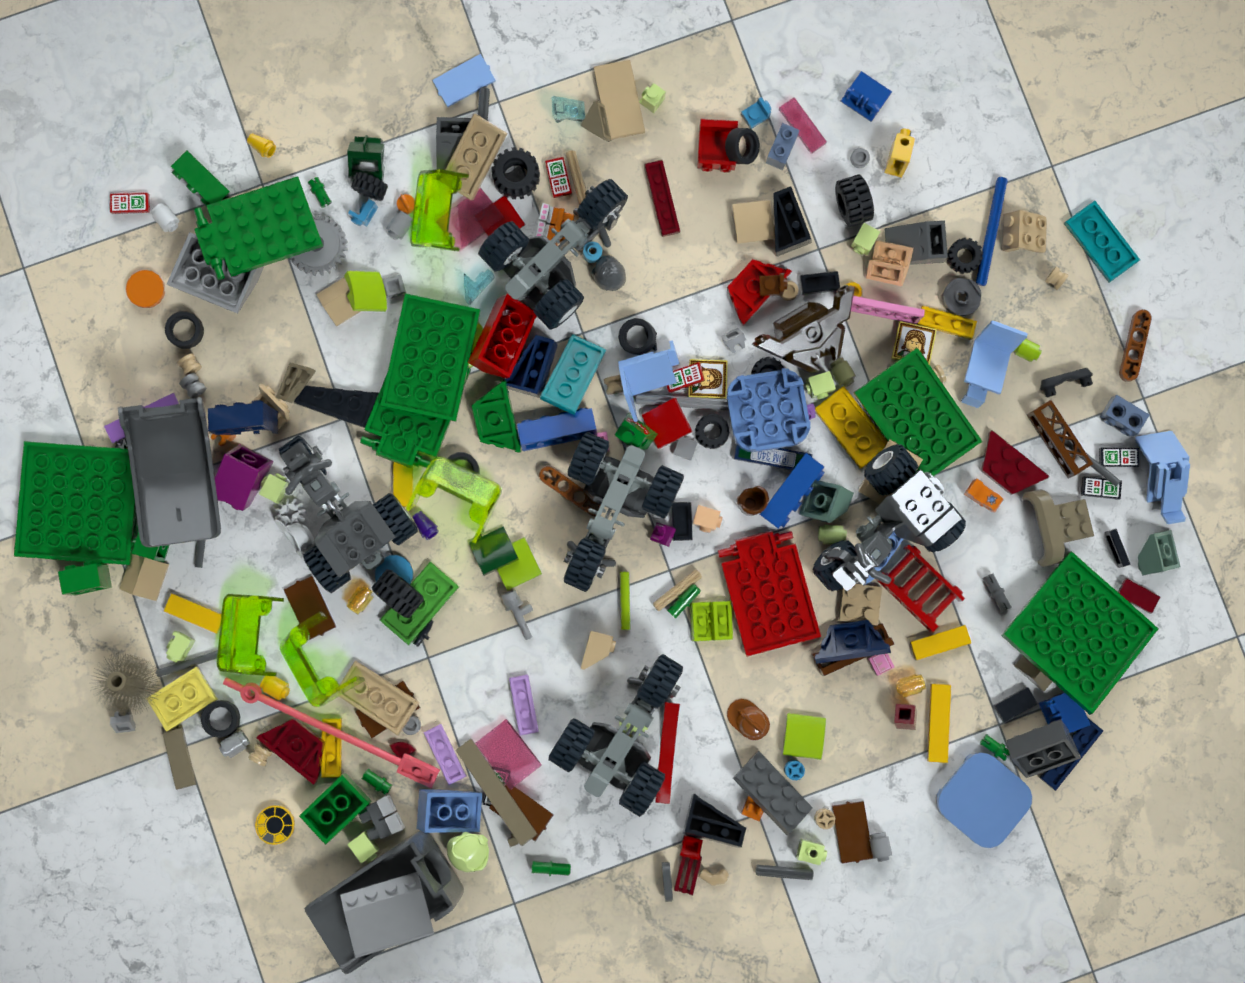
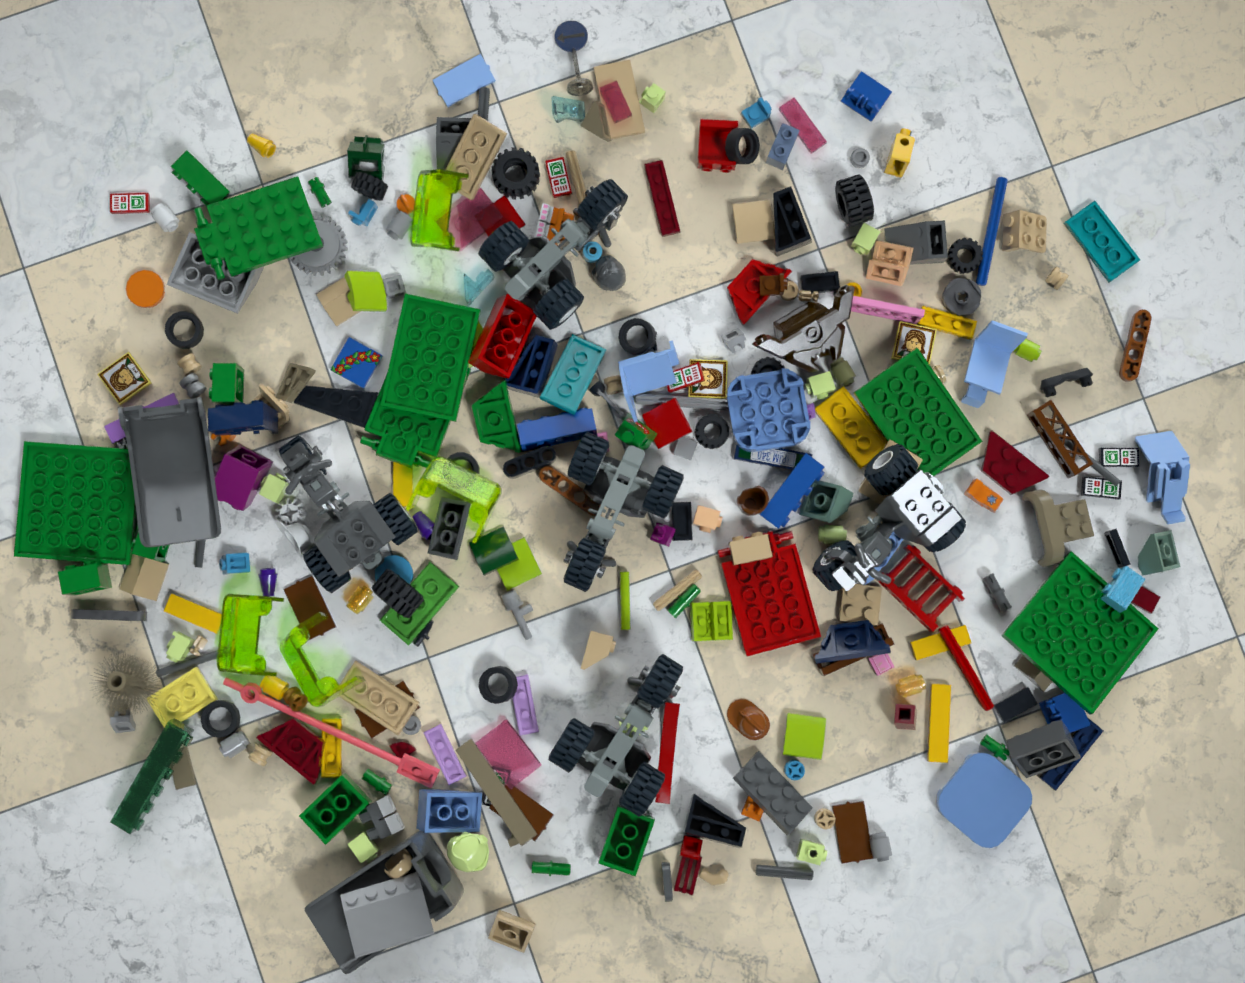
tile [255,805,295,845] -> none
sand blue brick [1100,395,1150,437] -> none
none -> flat silver beam [71,609,147,621]
none -> tile [97,352,152,405]
none -> clear green brick [110,718,194,834]
none -> tan piece [189,635,208,656]
none -> green brick [209,363,244,406]
none -> dark azure bracket [219,553,250,575]
none -> dark purple cone [258,568,278,597]
none -> pearl gold wheel [283,687,308,712]
none -> blue tile [330,337,383,389]
none -> tan hair [384,848,413,879]
none -> dark grey slope [427,497,471,560]
none -> black tyre [478,666,518,704]
none -> tan slope [488,909,535,953]
none -> black beam [503,446,557,479]
none -> clear smoke piece [555,21,593,96]
none -> hinge [589,380,626,420]
none -> green brick [598,805,655,877]
none -> clear pink tile [599,80,632,123]
none -> tan brick [728,532,772,566]
none -> tan piece [798,290,819,302]
none -> red axle [938,625,994,711]
none -> medium azure brick [1101,566,1145,613]

